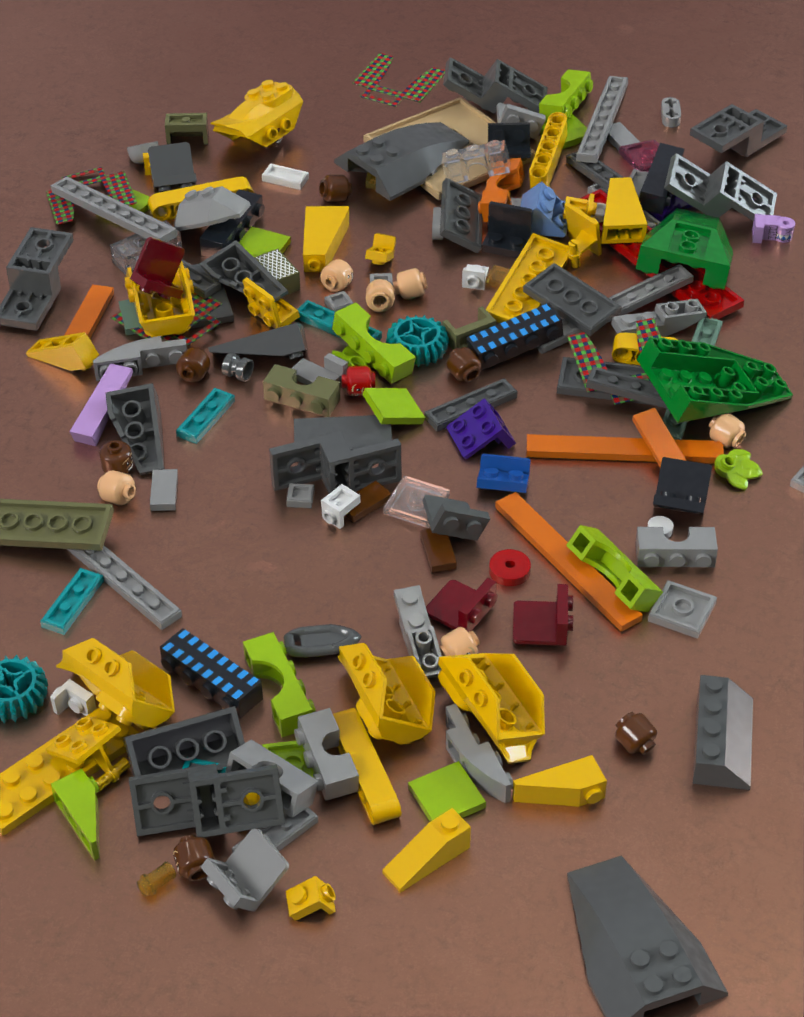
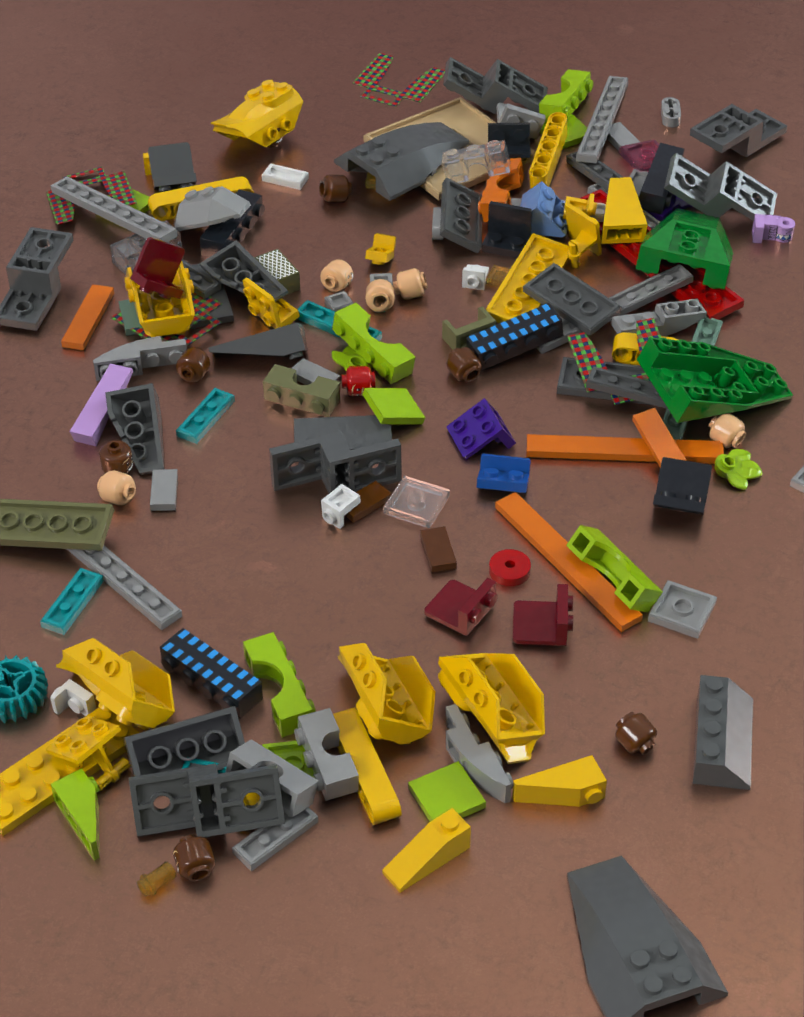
yellow slope [26,332,99,371] -> none
light grey cap [127,141,159,164] -> none
olive panel [165,113,209,145] -> none
light grey bracket [201,828,289,912] -> none
dark grey wheel [222,353,254,382] -> none
lime tile [239,226,291,257] -> none
dark grey piece [283,624,362,658] -> none
light grey tile [286,483,315,508] -> none
yellow bracket [286,876,336,921] -> none
yellow slope [303,206,349,272] -> none
light grey tile [324,353,348,383] -> none
teal gear [386,315,449,368] -> none
light grey slope [393,585,442,678] -> none
dark grey bracket [422,495,490,541] -> none
dark grey tile [424,378,518,432] -> none
light nougat head [439,627,480,656] -> none
light grey arch [635,527,718,568] -> none
white tile [647,516,673,538] -> none

